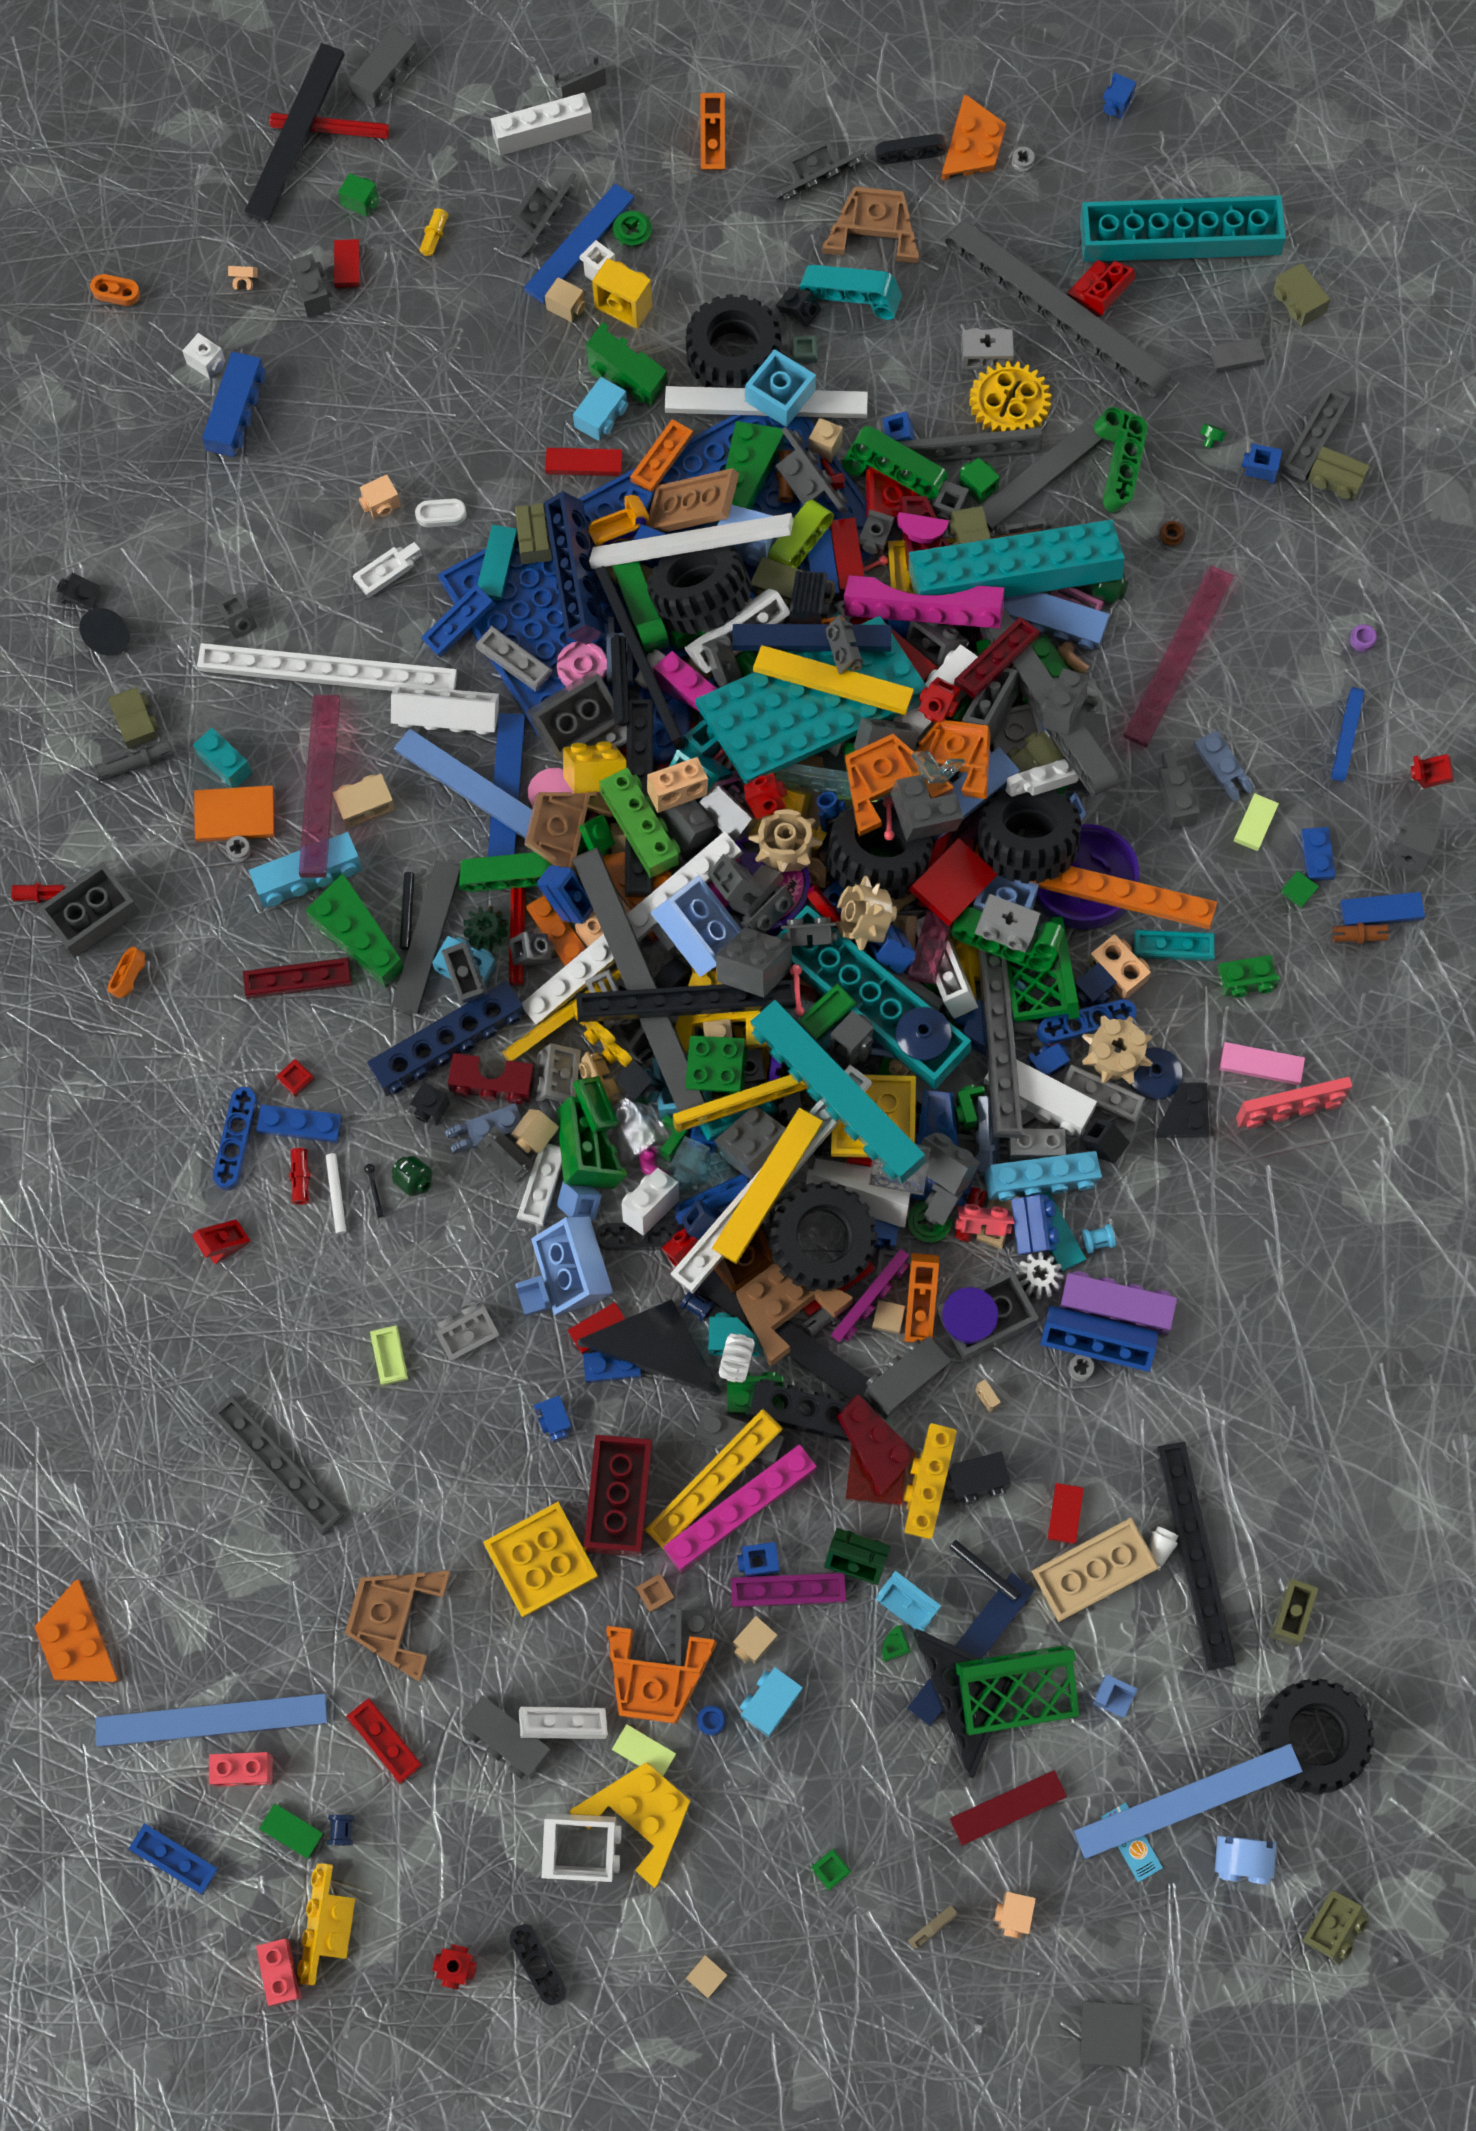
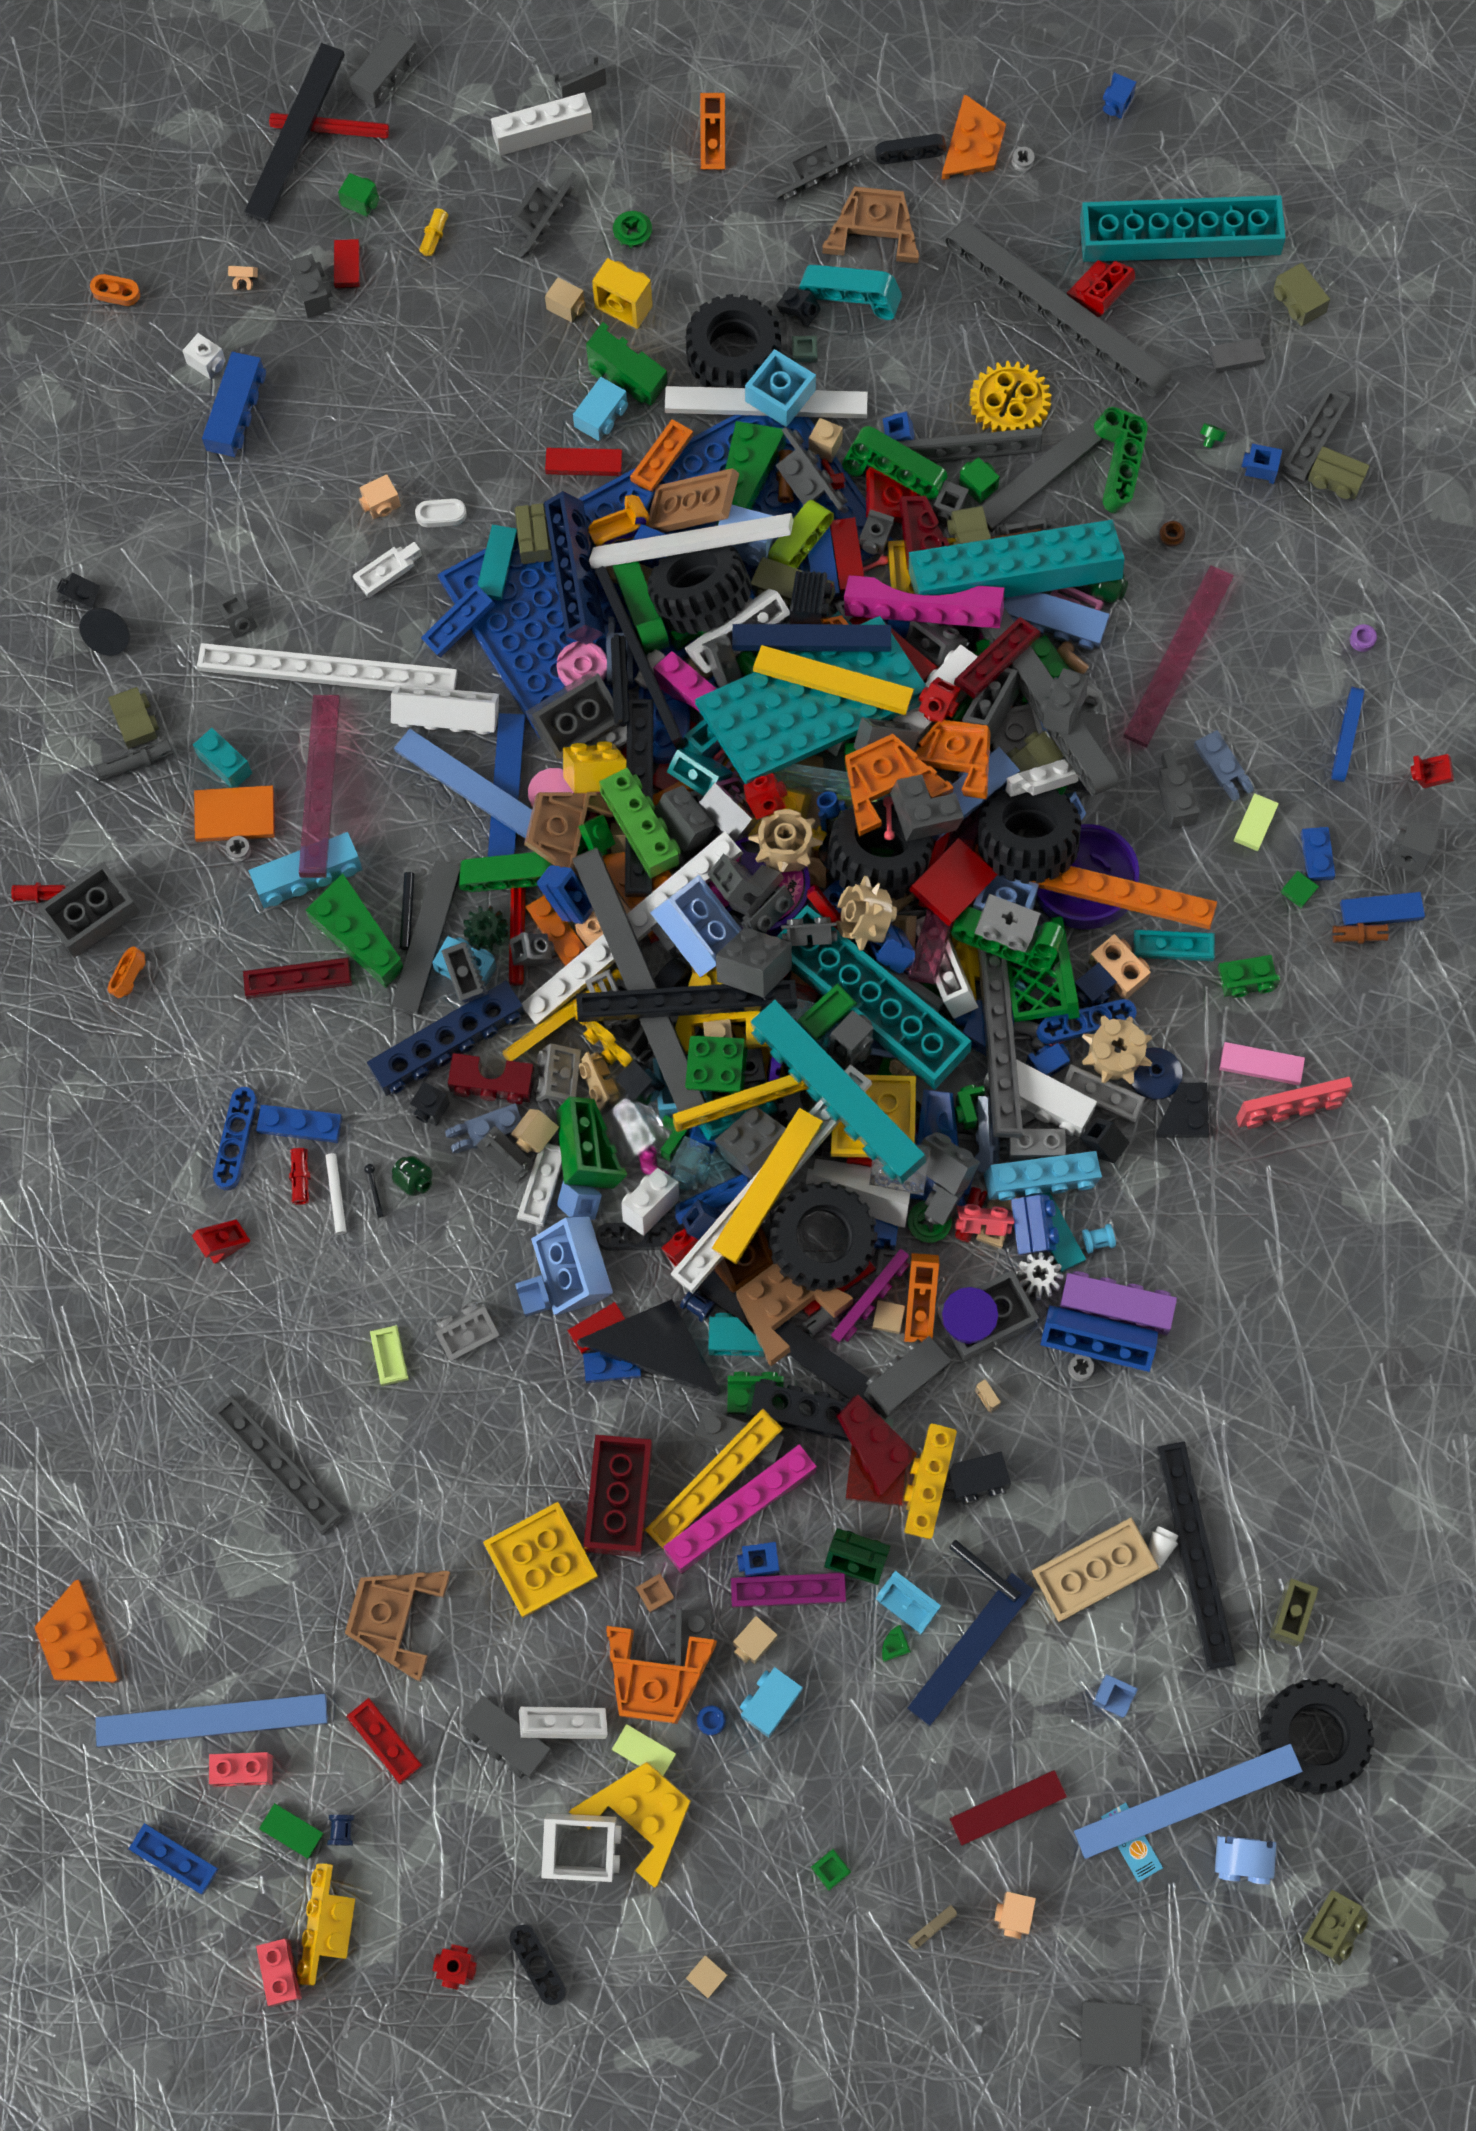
red tile [275,1059,315,1097] -> none
tan brick [332,774,395,829] -> none
light grey tile [475,626,552,692] -> none
blue tile [524,184,635,304] -> none
blue brick [533,1395,573,1443] -> none
green tile [572,1076,619,1132] -> none
white brick [579,240,615,281] -> none
light nougat brick [647,757,708,813] -> none
white gear [719,1333,755,1383] -> none
coral hinge [790,964,805,1017] -> none
dark grey hinge [825,615,863,675] -> none
dark blue dish [896,1007,951,1060] -> none
dark pink tile [897,512,949,543] -> none
clear light blue bracket [911,751,965,783] -> none
black tile [913,1628,1016,1778] -> none
green fence [956,1645,1080,1735] -> none
light grey brick [961,328,1014,370] -> none
red tile [1047,1483,1084,1545] -> none

